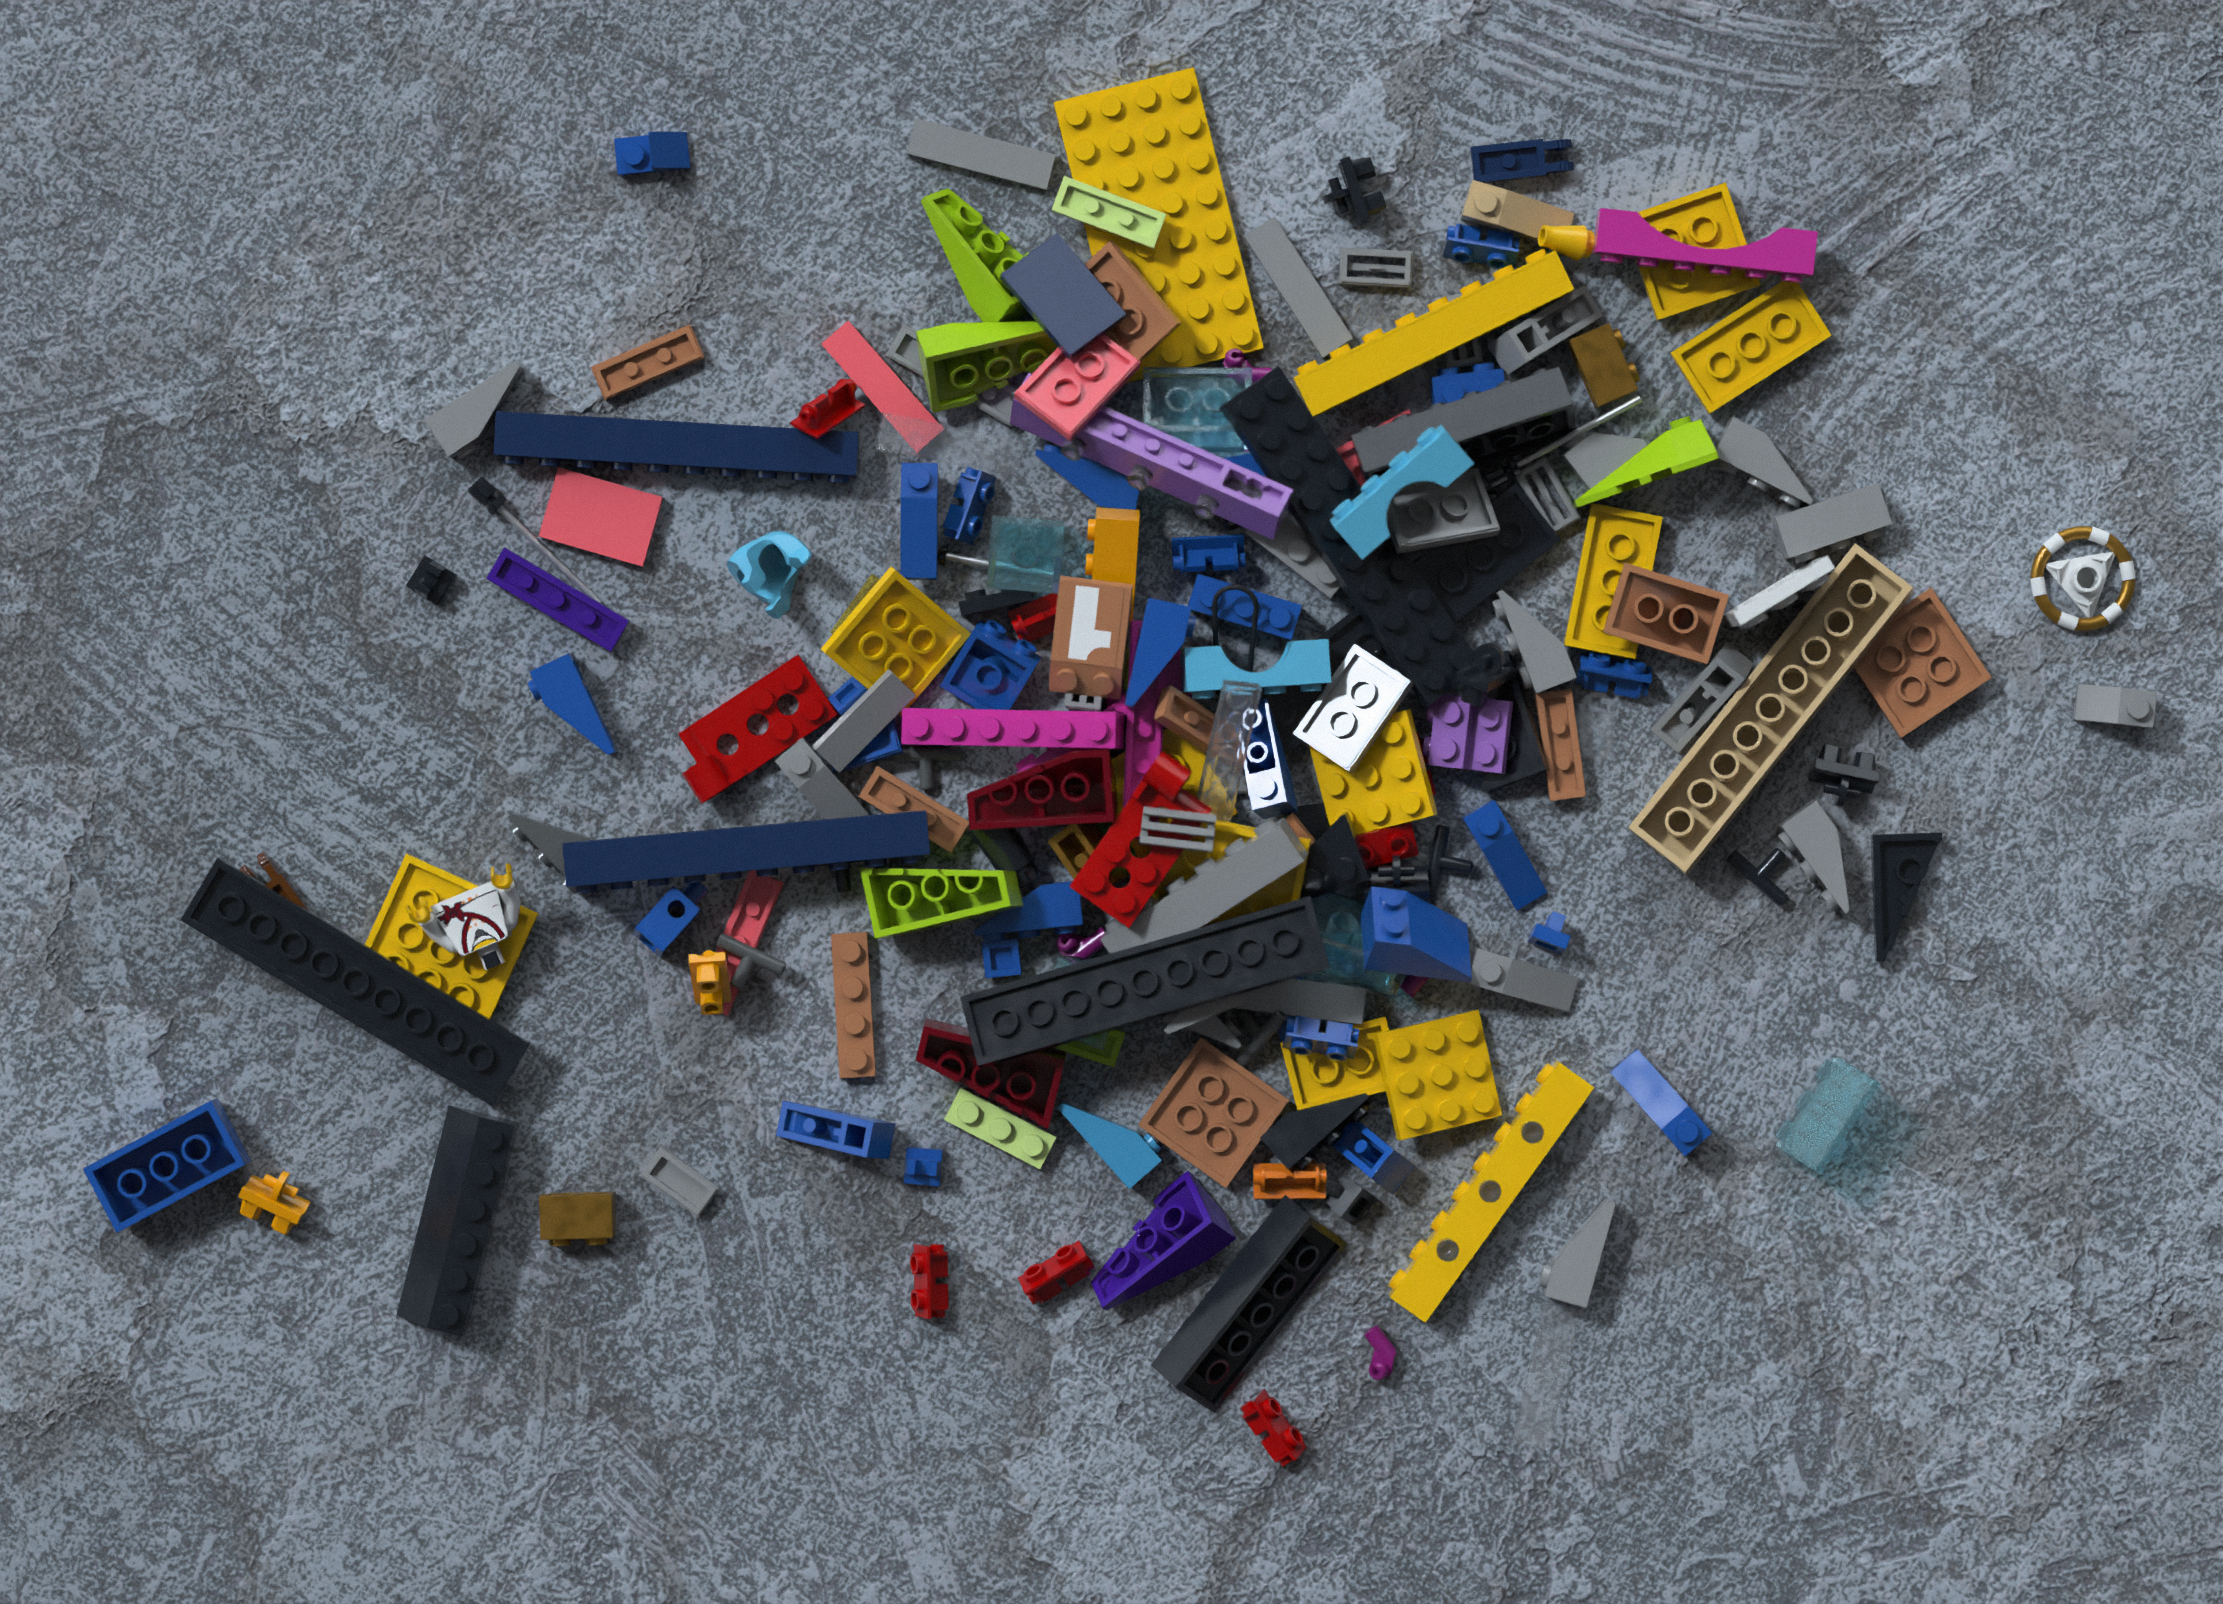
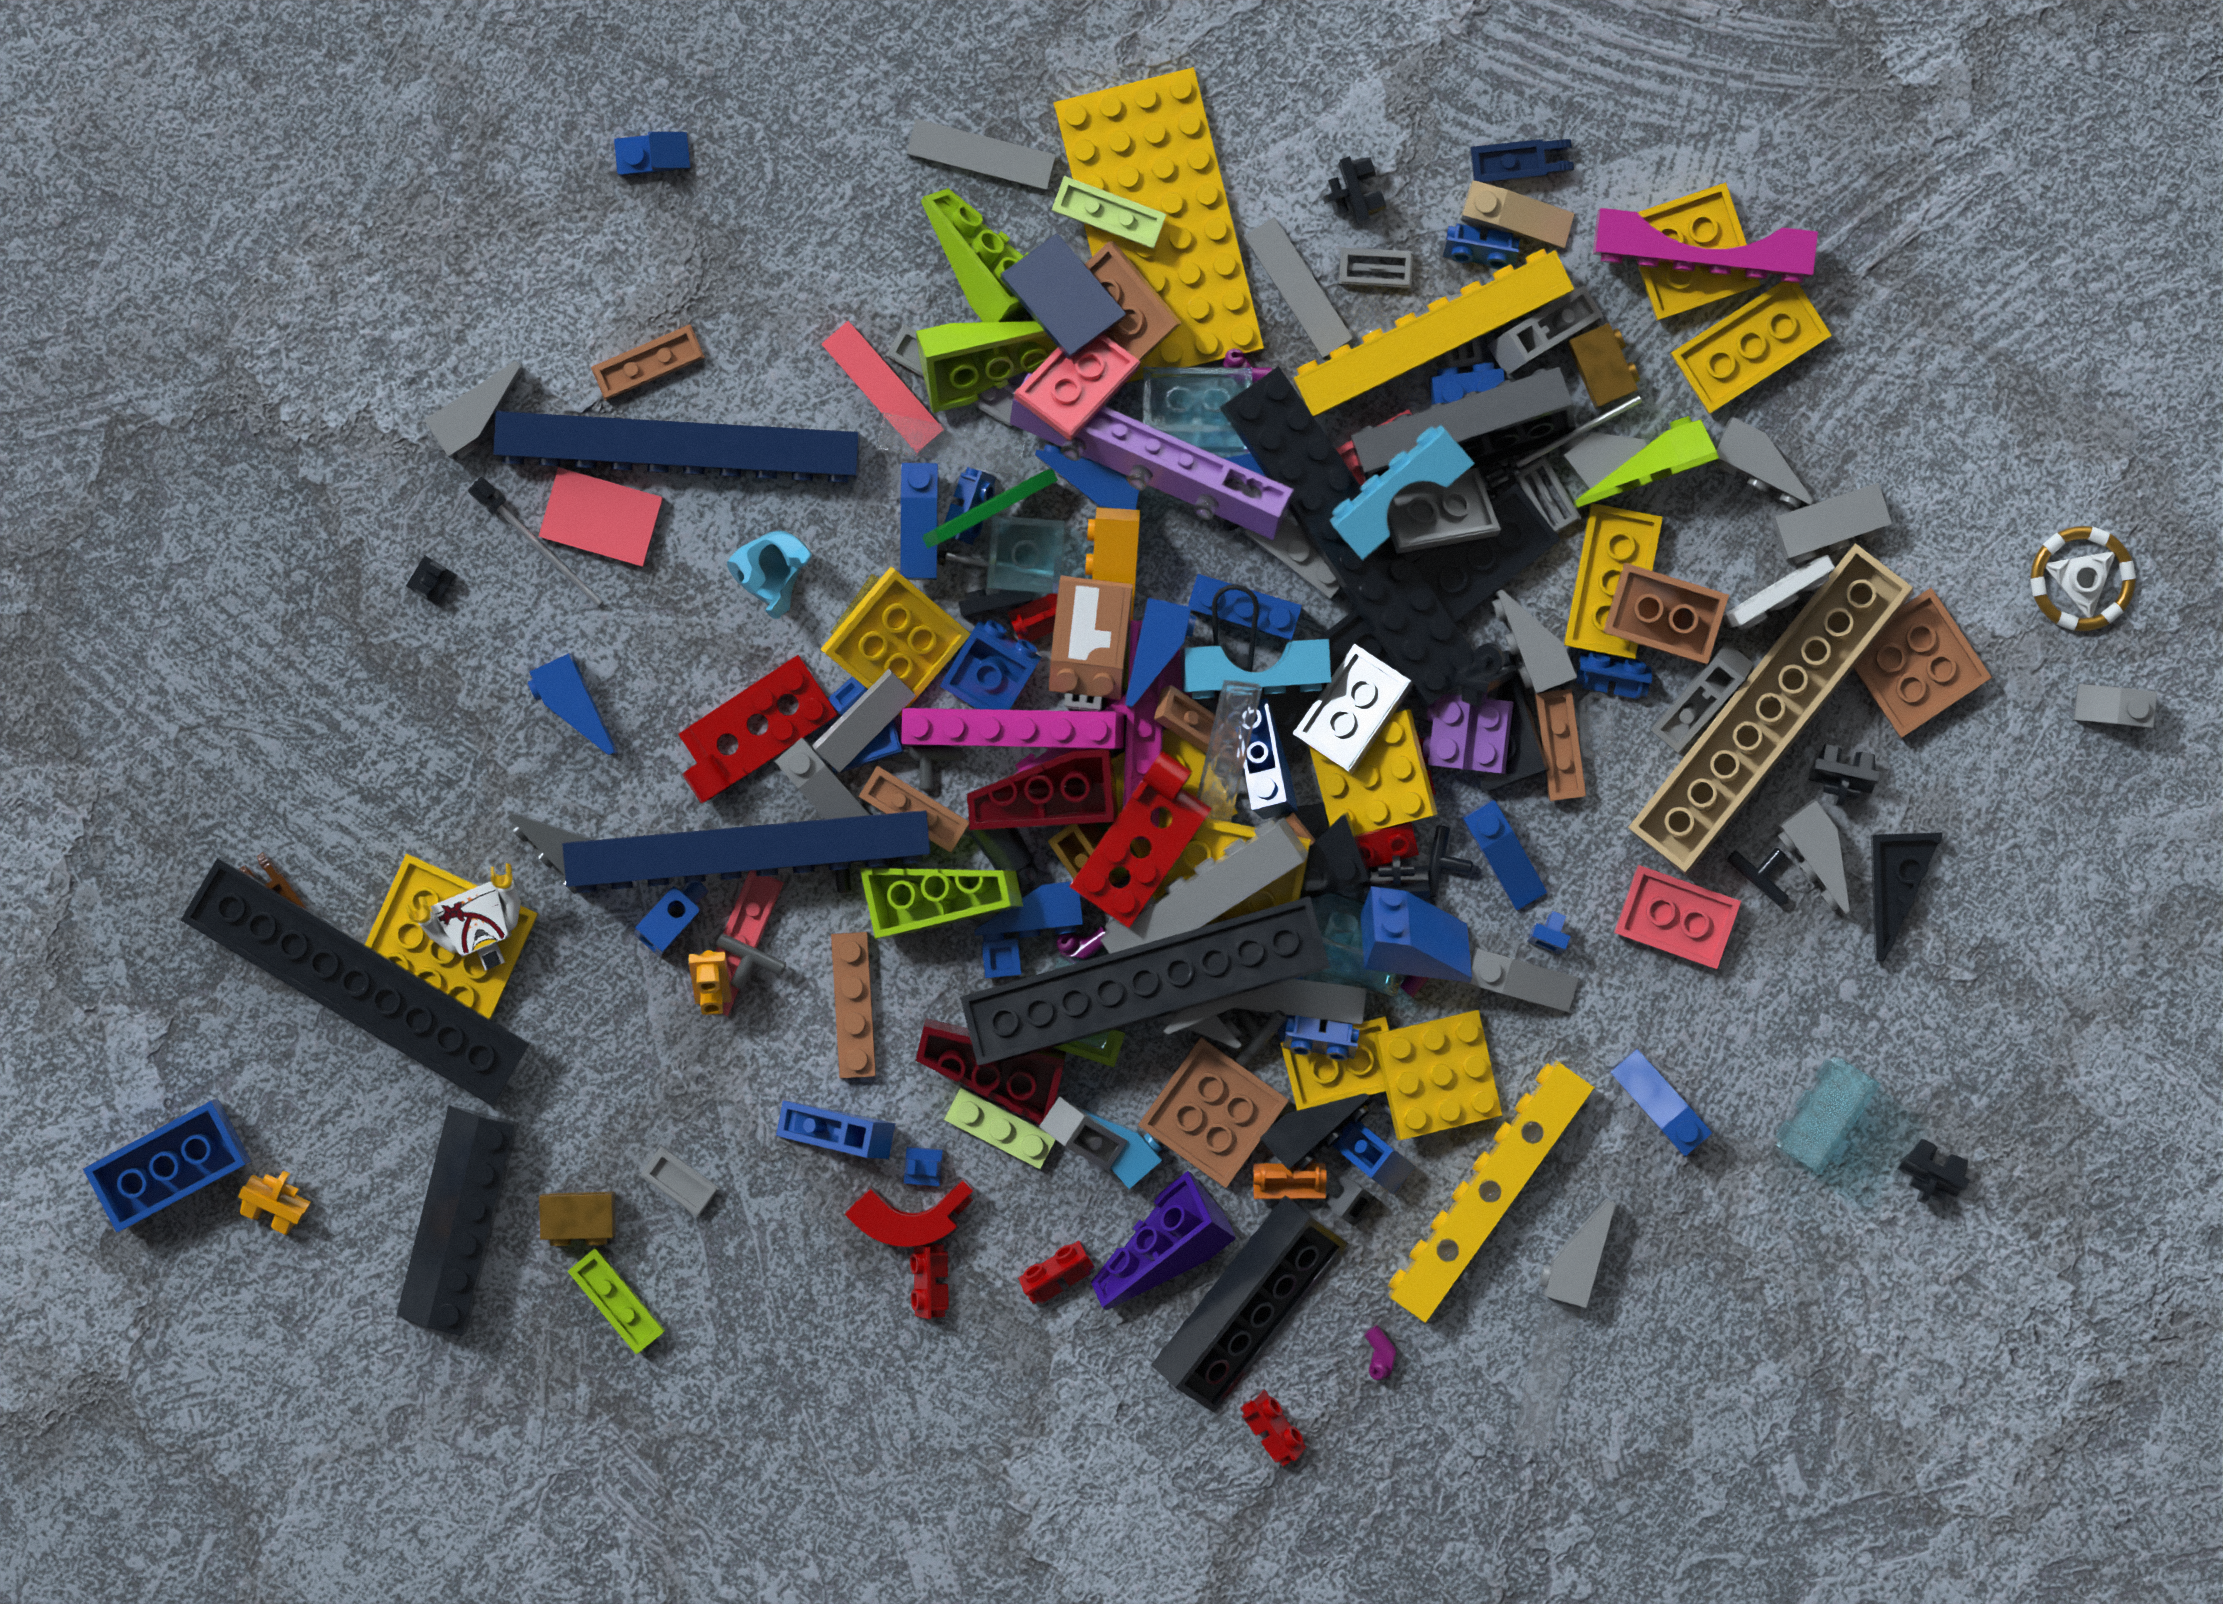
dark purple plate [486,547,631,652] -> none
red hinge [790,379,865,439] -> none
light grey tile [1139,807,1216,853] -> none
blue hinge [1172,534,1246,574] -> none
yellow cone [1538,225,1595,261] -> none
none -> lime plate [567,1247,665,1355]
none -> red arch [845,1178,974,1247]
none -> green tile [922,468,1058,548]
none -> light grey slope [1039,1097,1127,1171]
none -> coral plate [1614,865,1741,969]
none -> black hips [1897,1139,1970,1204]

